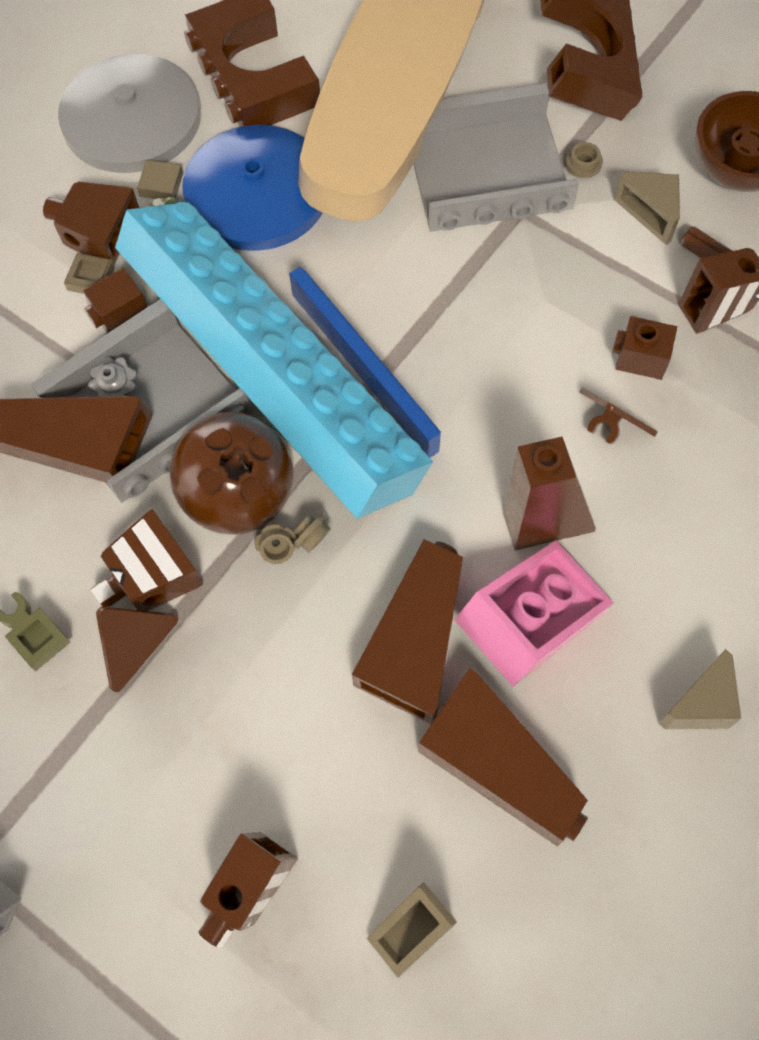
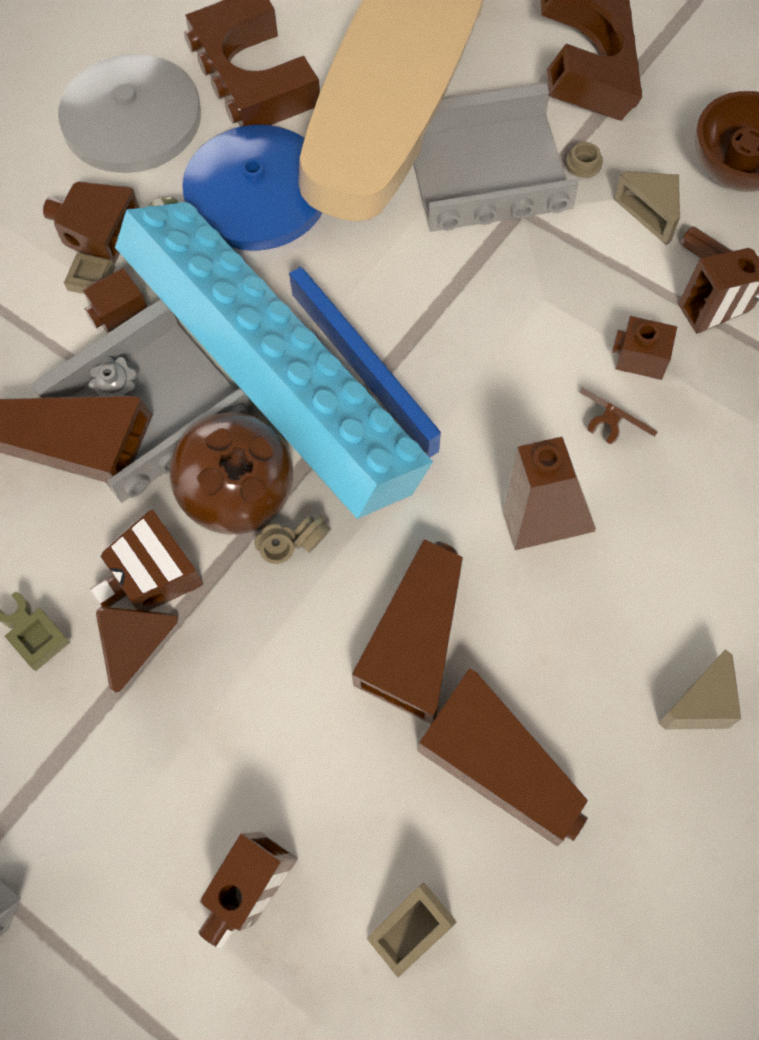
dark tan tile [137,160,183,199] -> none
bright pink slope [455,540,614,687] -> none

